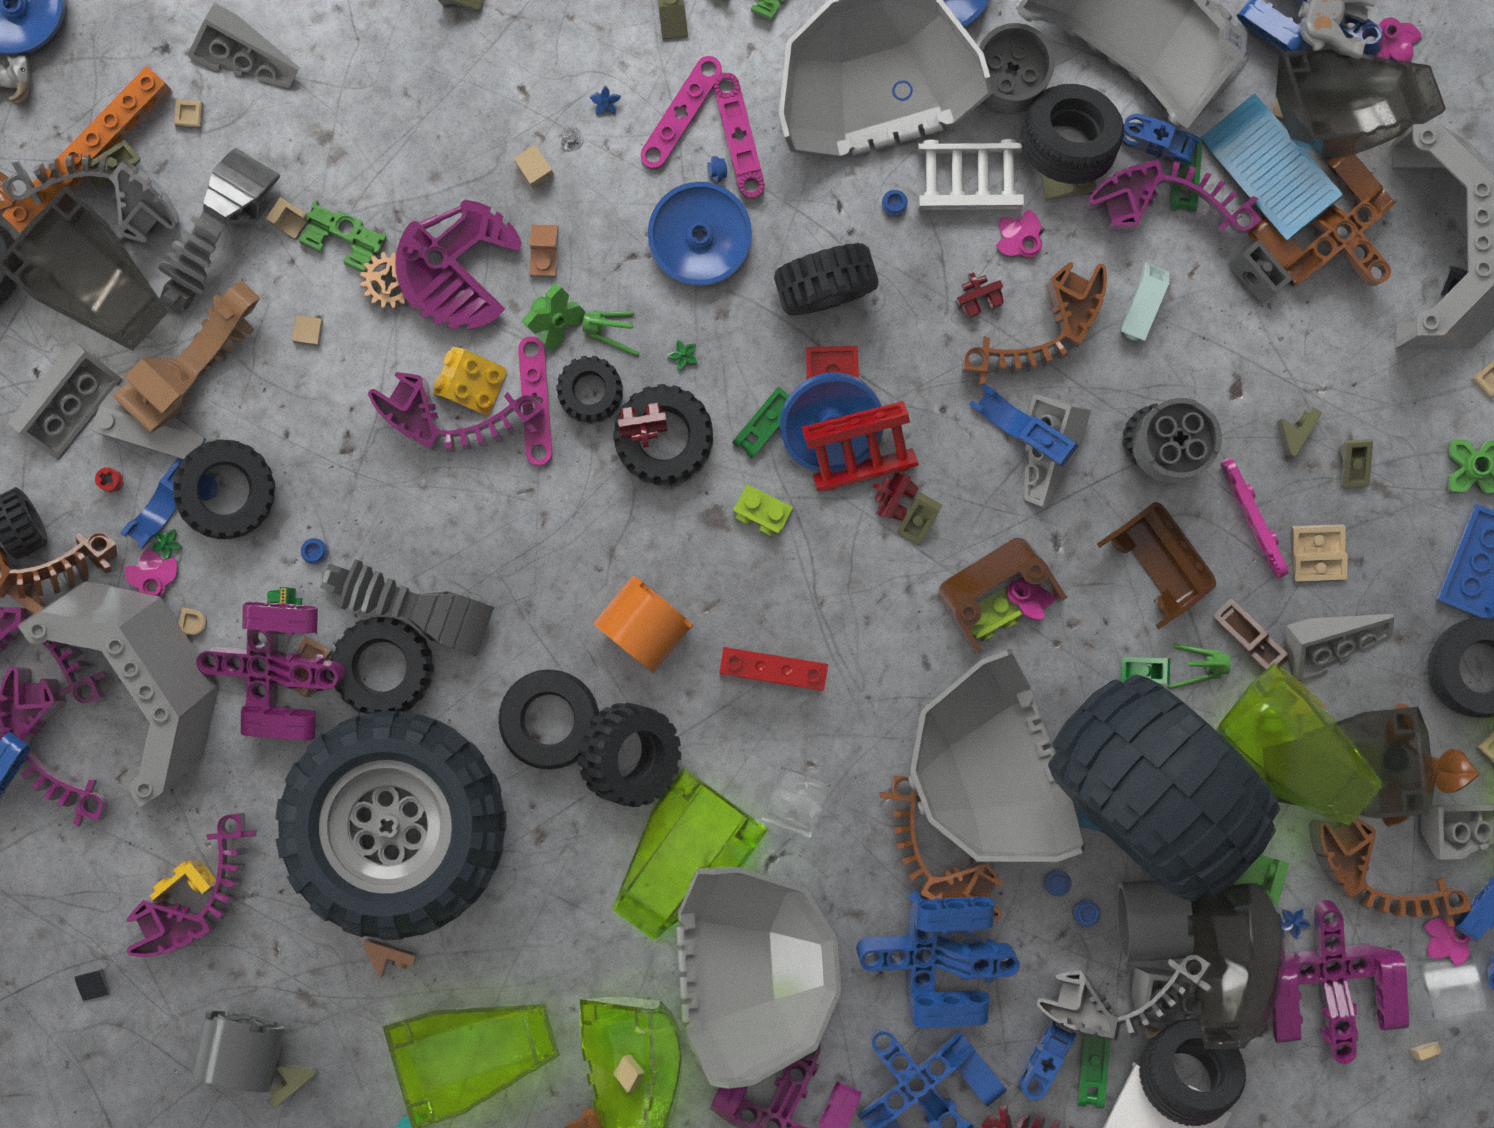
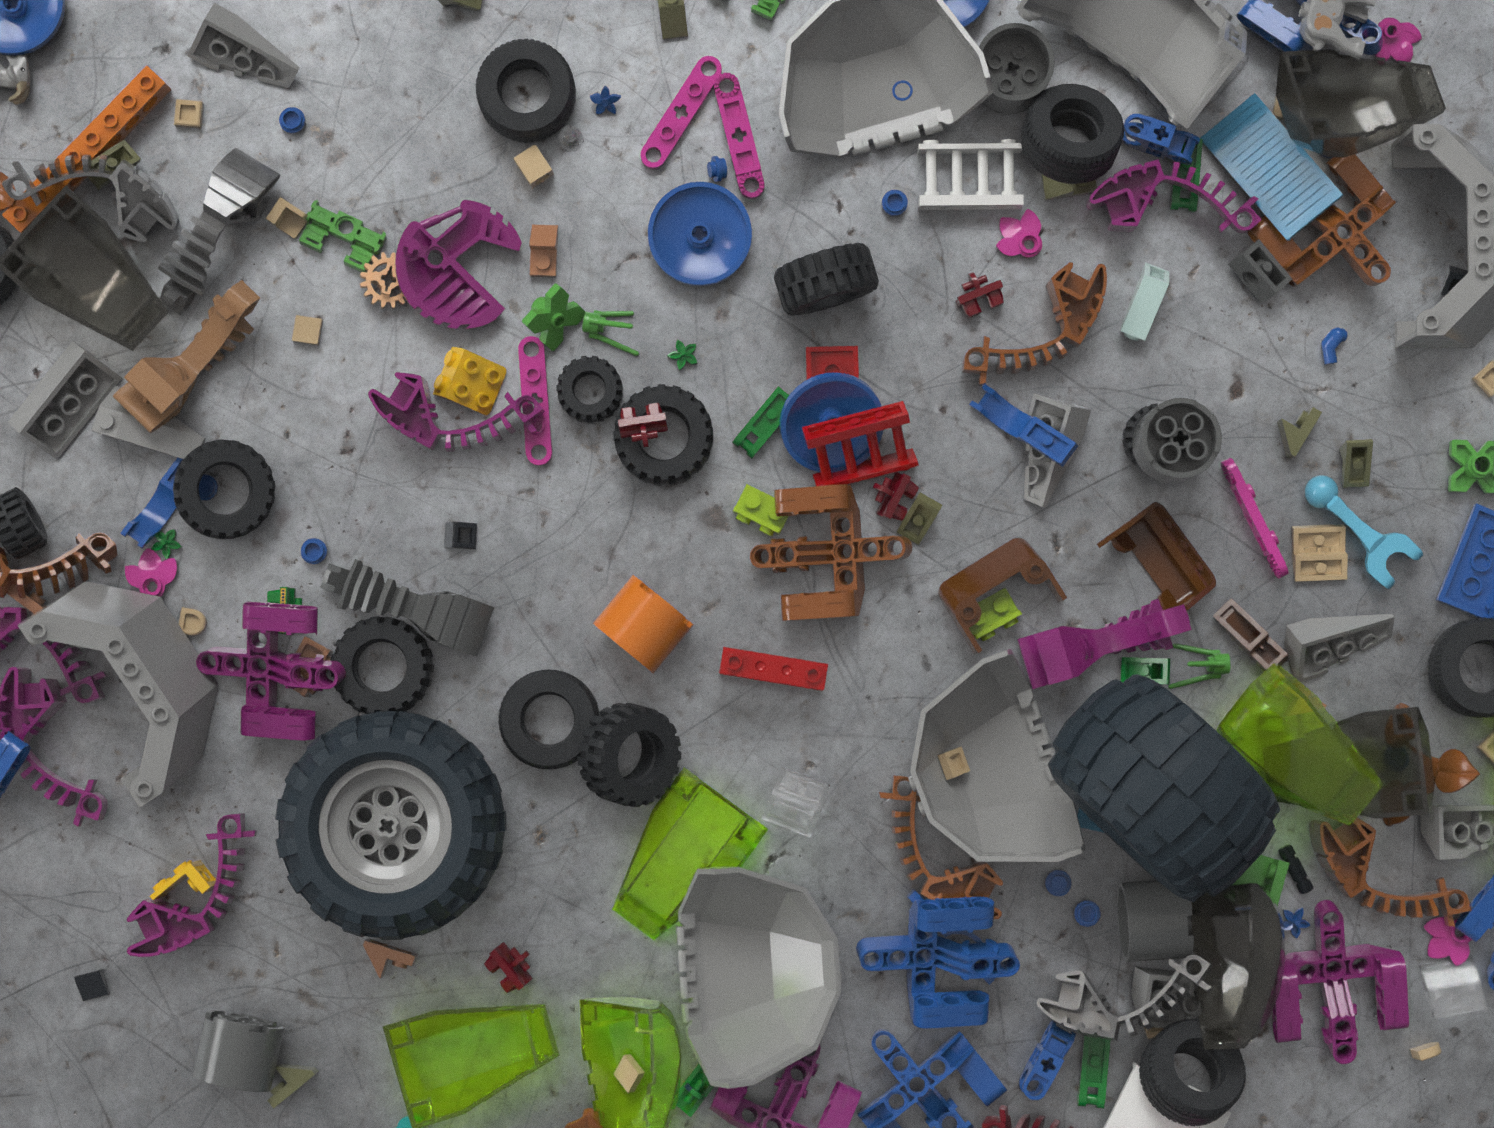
red bush [95,467,124,492] -> none
dark pink plate [1006,577,1056,621] -> none
none -> blue plate [279,107,305,134]
none -> black slope [444,521,477,549]
none -> black tyre [475,38,576,143]
none -> dark red hips [484,942,533,993]
none -> green hips [670,1063,715,1117]
none -> dark orange piece [750,484,913,621]
none -> tan tile [937,746,970,780]
none -> magenta piece [1017,599,1192,689]
none -> black axle [1278,844,1314,894]
none -> medium azure piece [1305,475,1423,589]
none -> blue arm [1321,327,1348,365]

